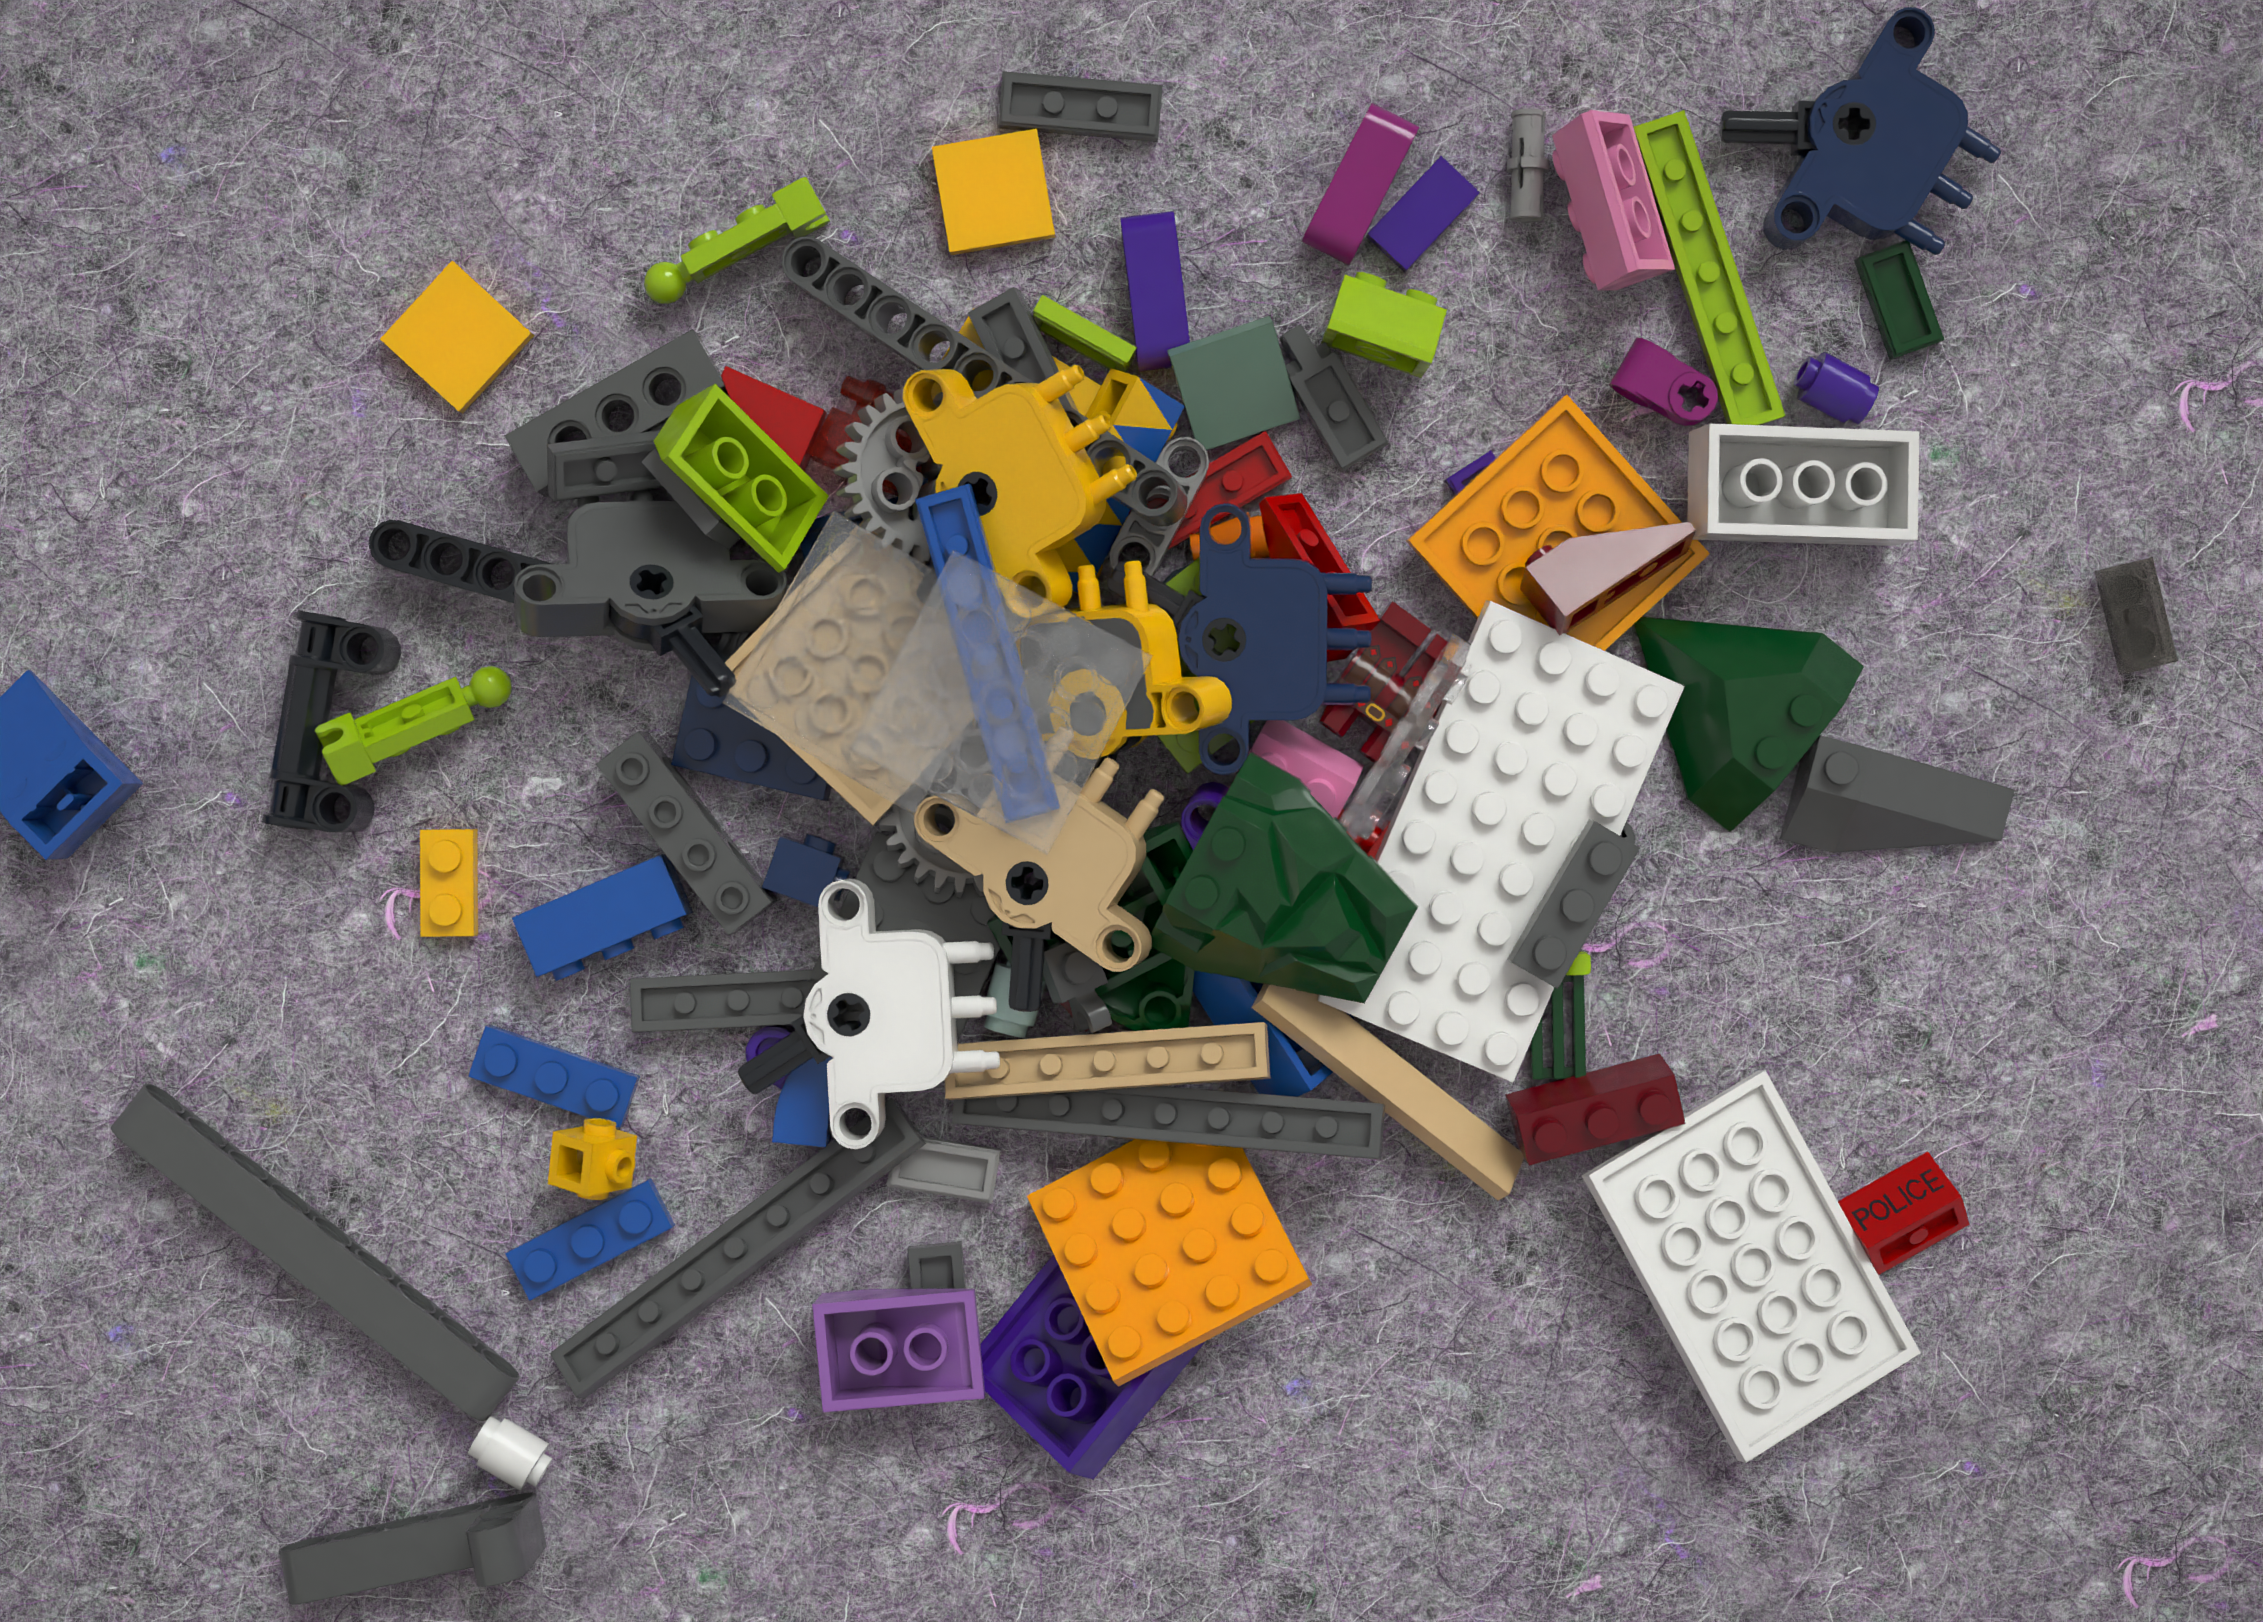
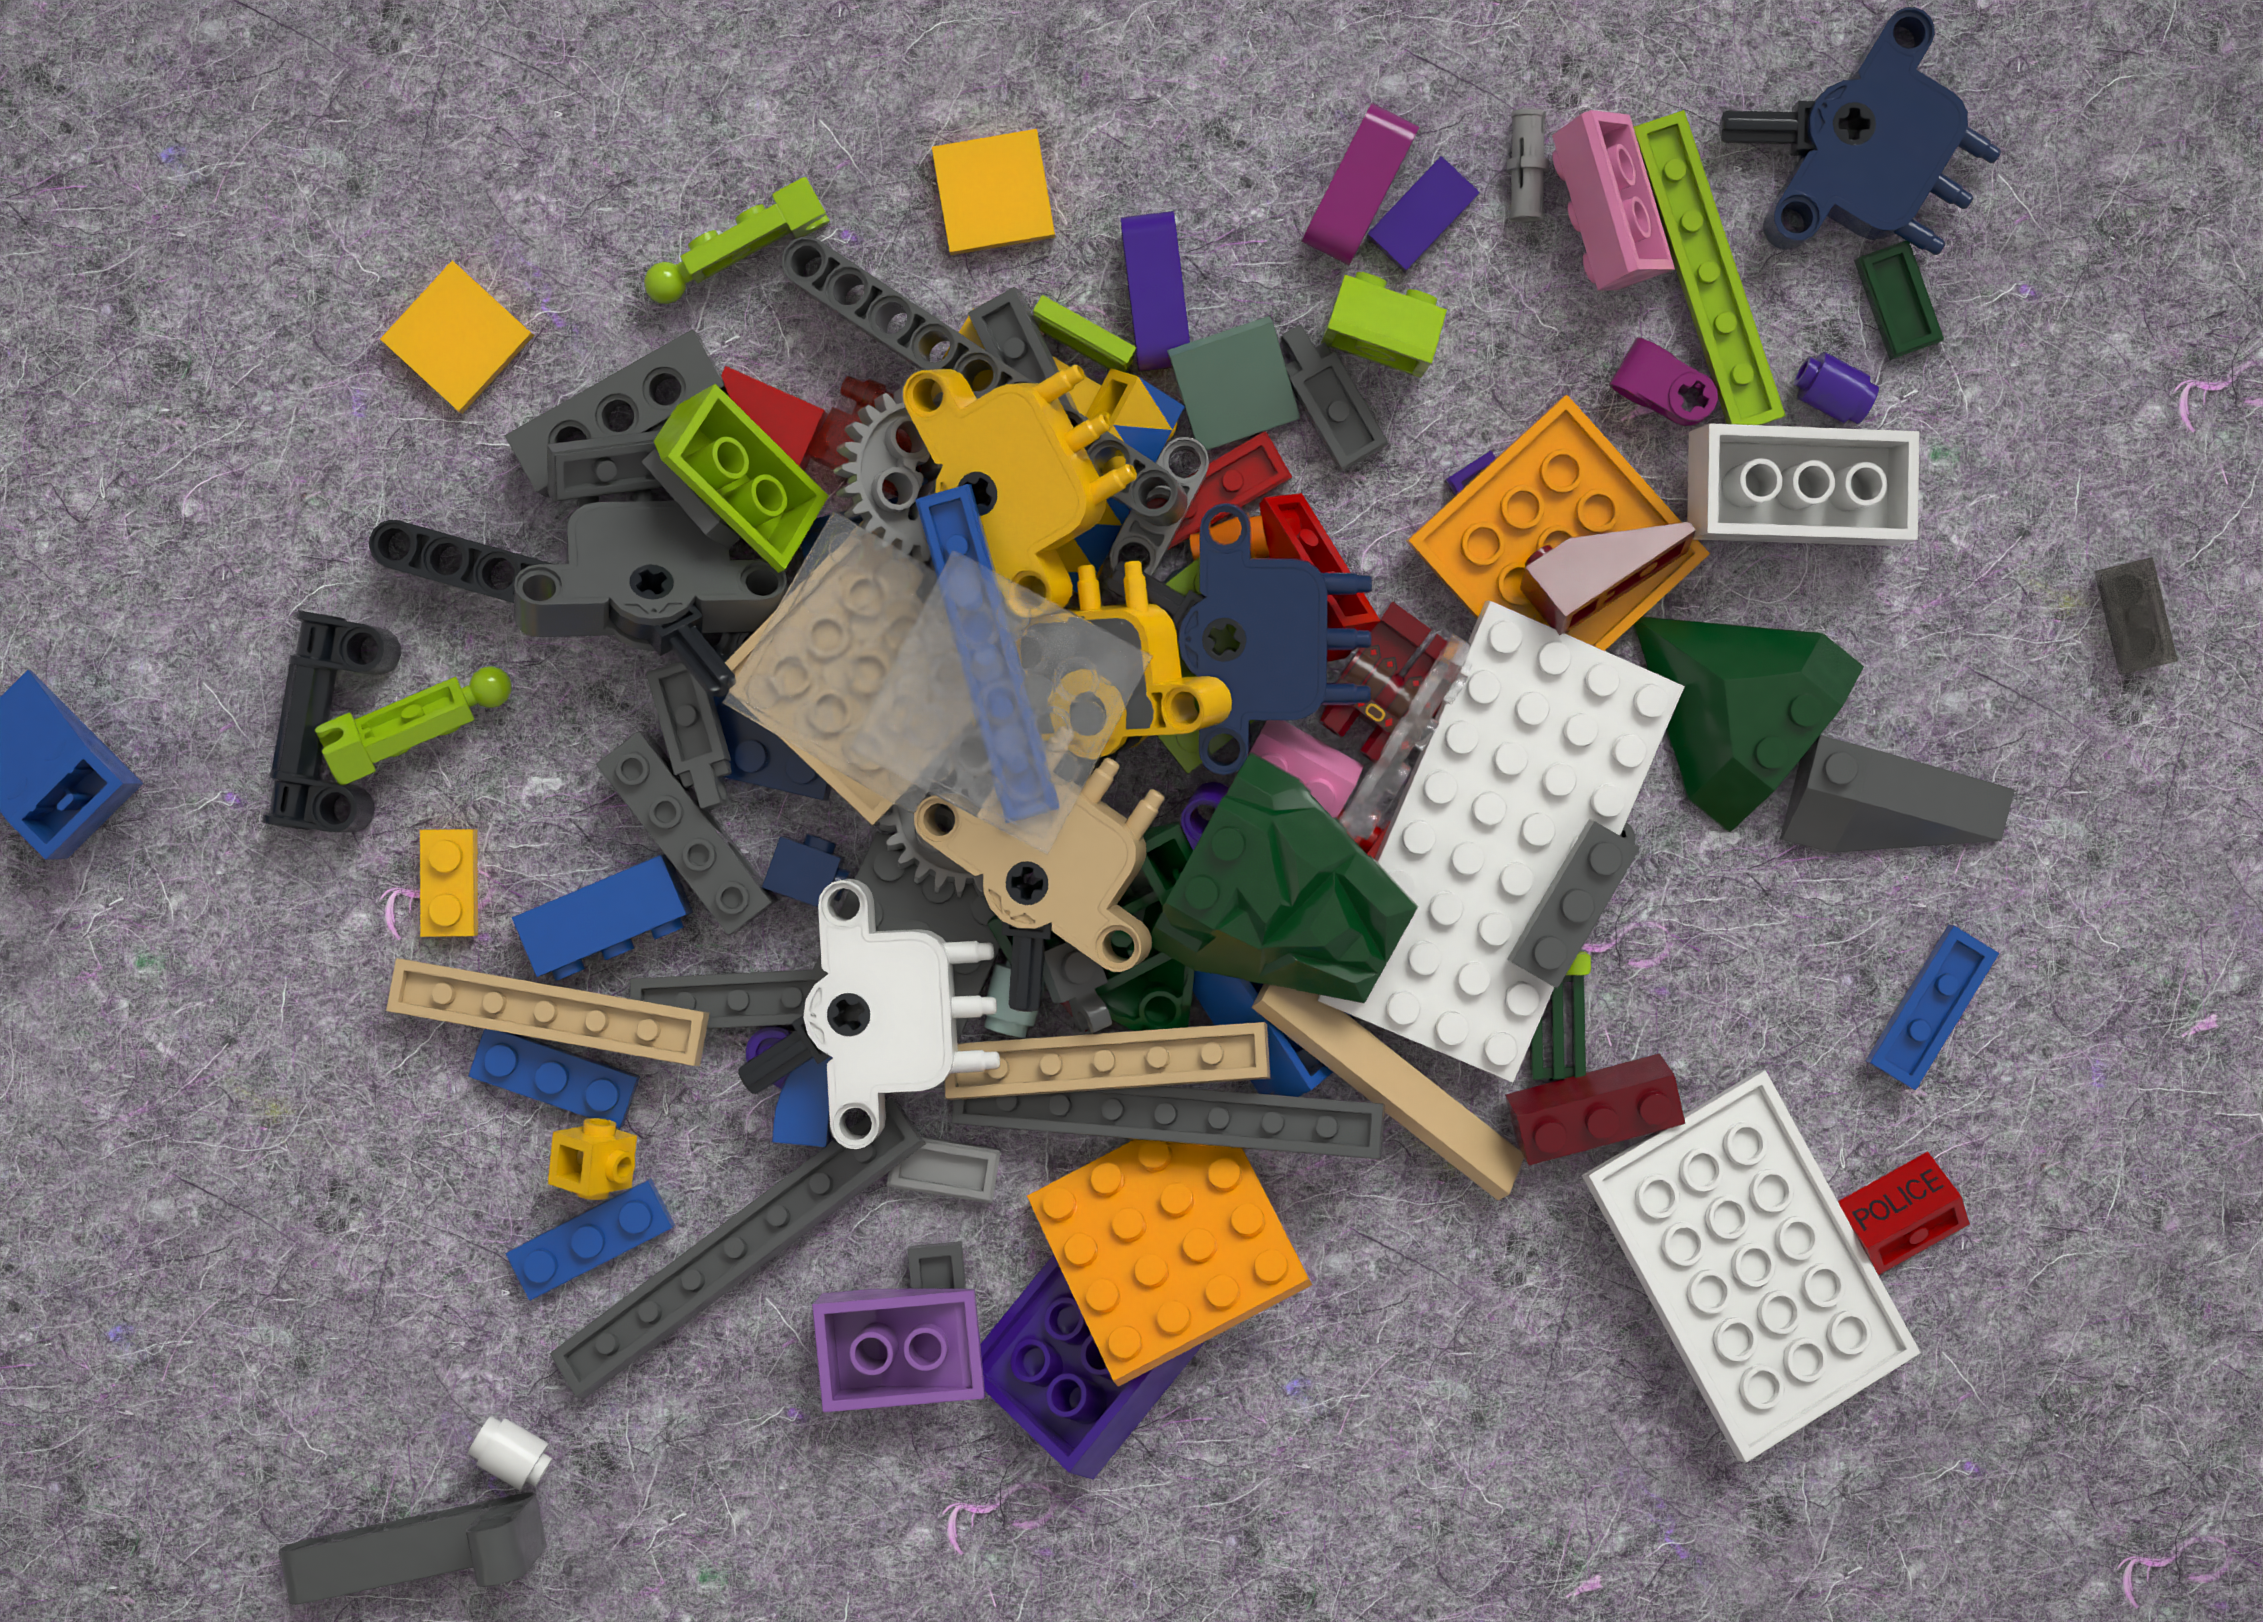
dark grey beam [111,1083,520,1421] -> none
dark grey tile [998,71,1163,142] -> none
none -> tan plate [386,958,710,1066]
none -> dark grey hinge [646,661,732,811]
none -> blue plate [1865,924,2000,1090]

